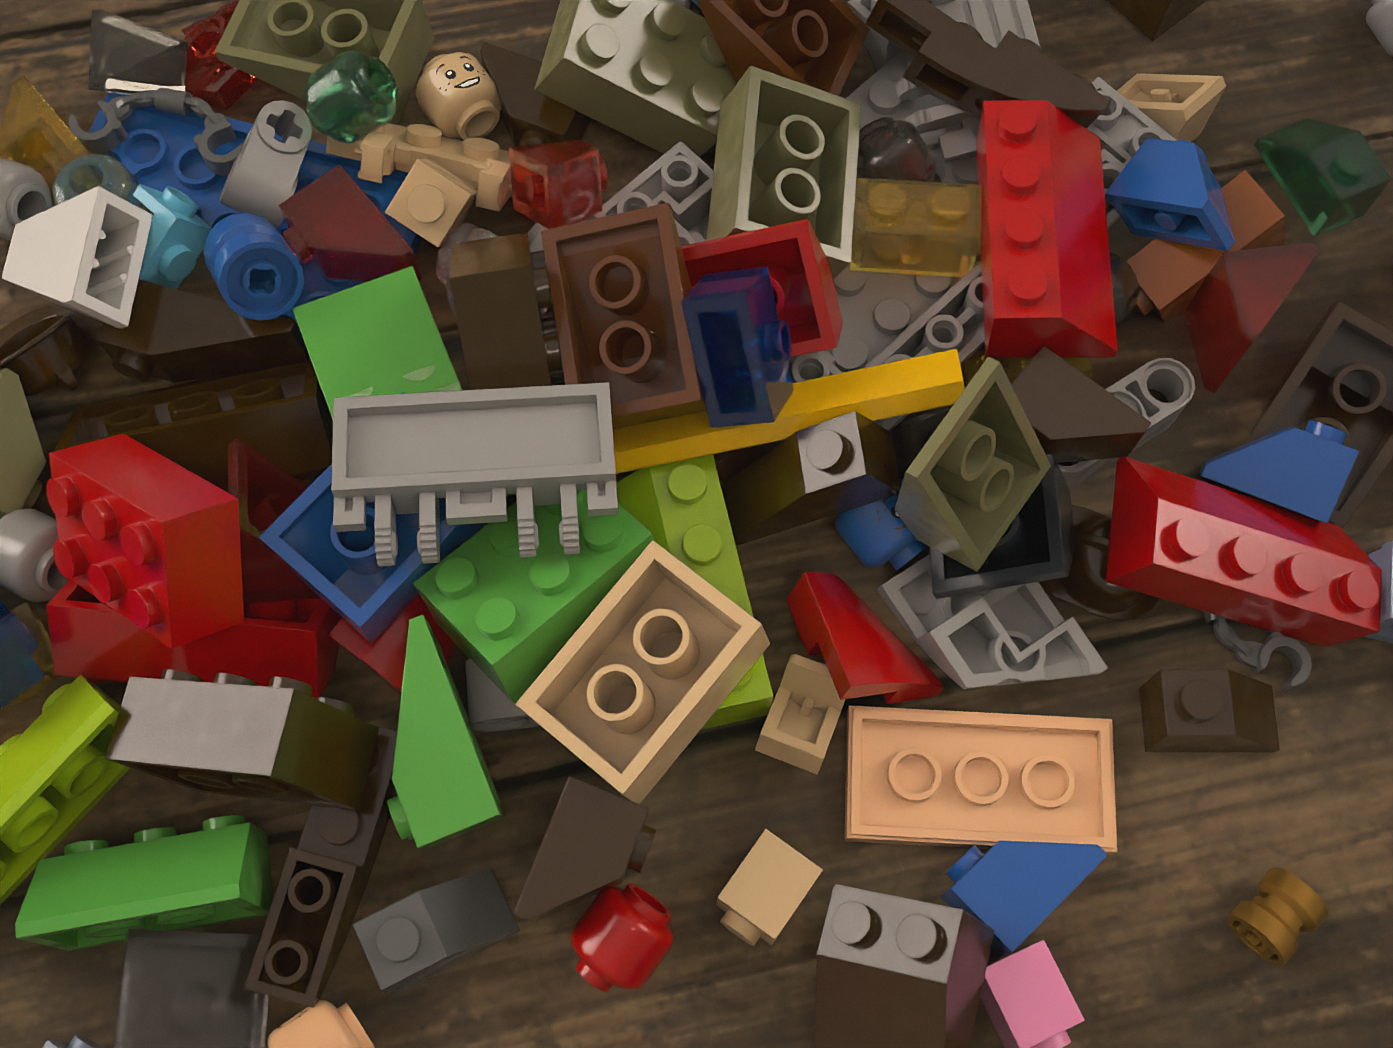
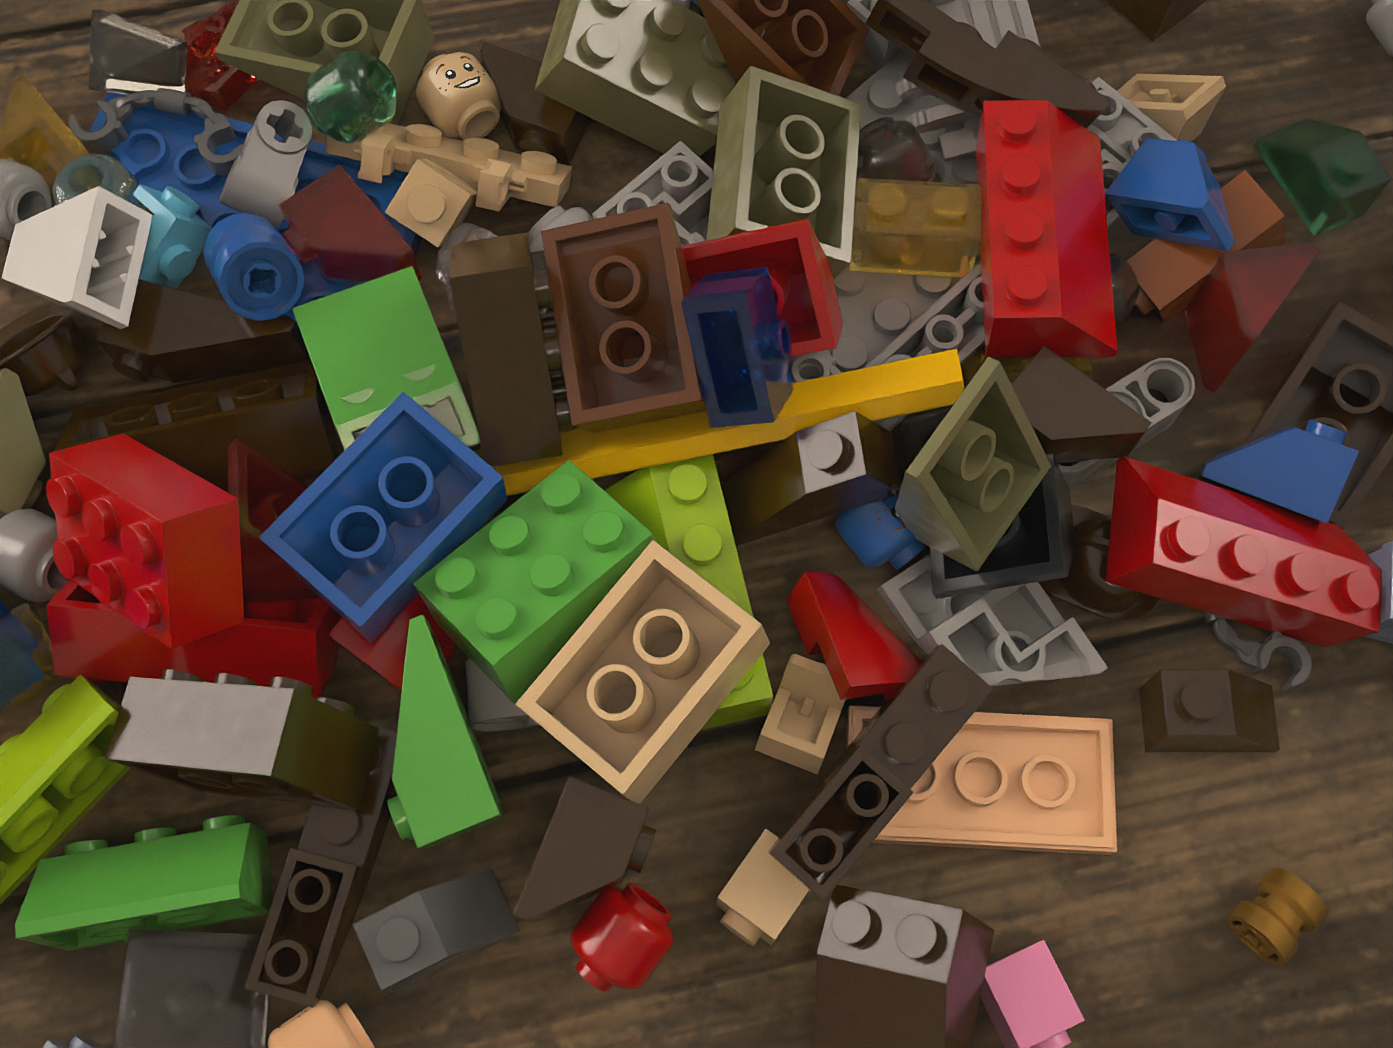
light grey hinge [331,382,618,566] -> none
clear red slope [509,140,608,229] -> none
blue slope [941,841,1108,958] -> none
none -> dark brown slope [768,644,993,901]

